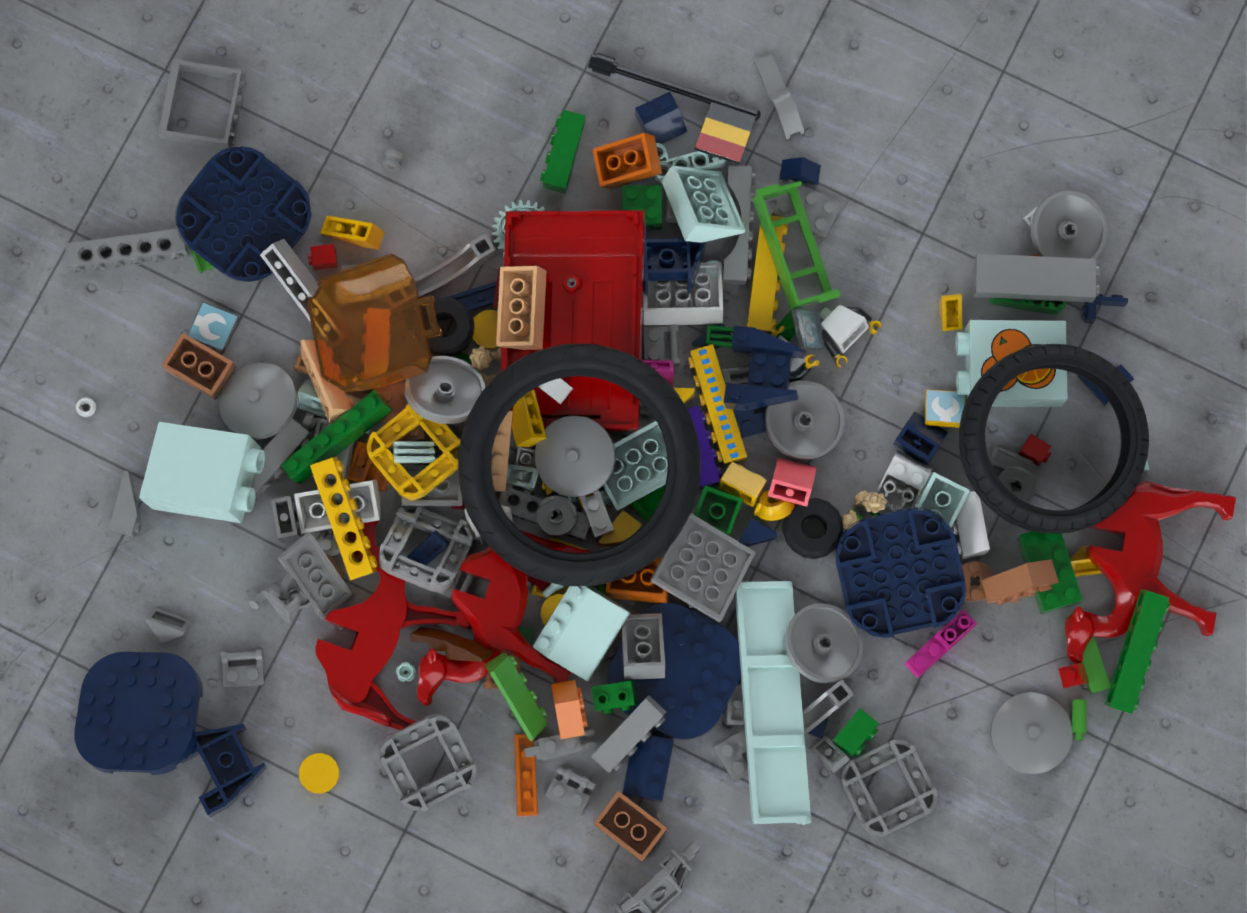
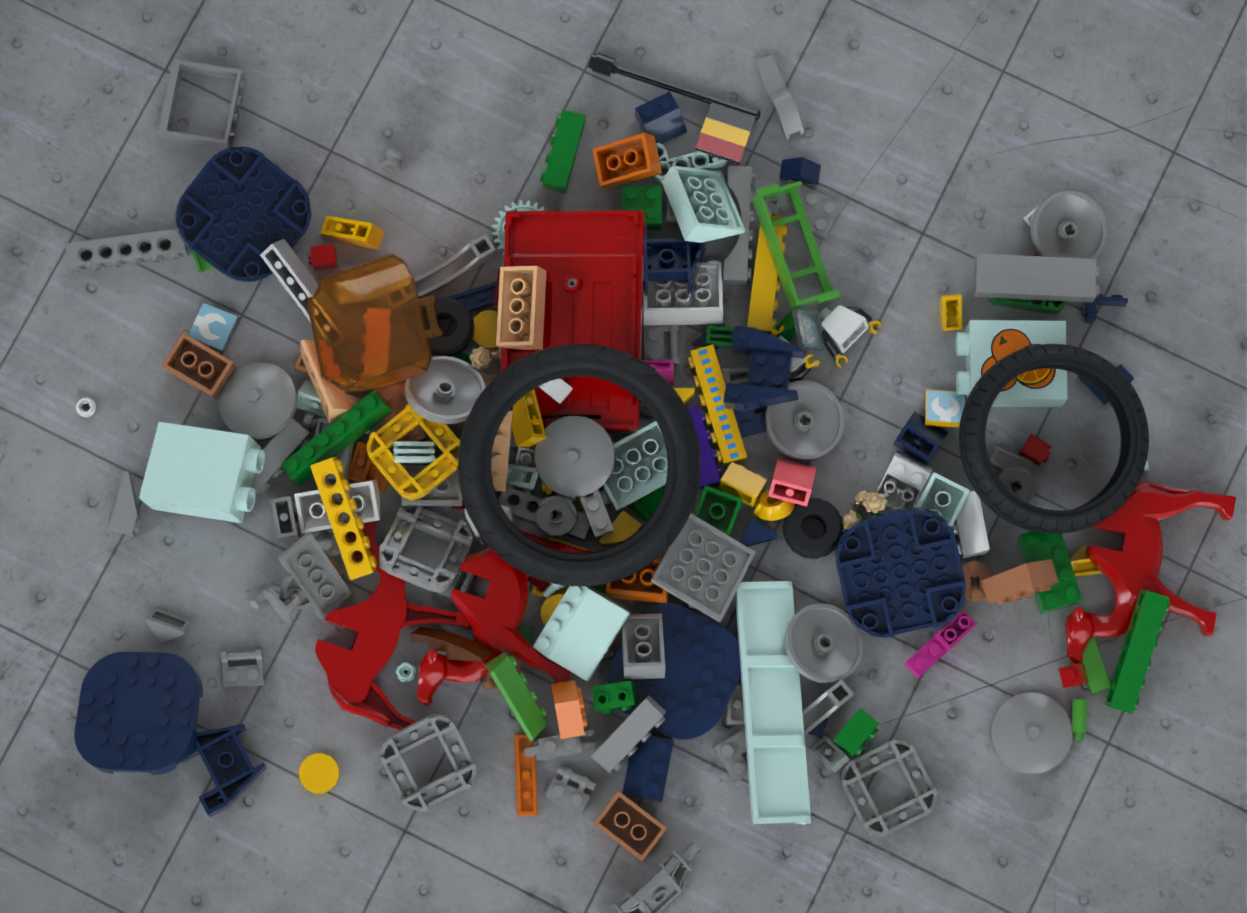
dark blue plate [407,530,450,566] -> none

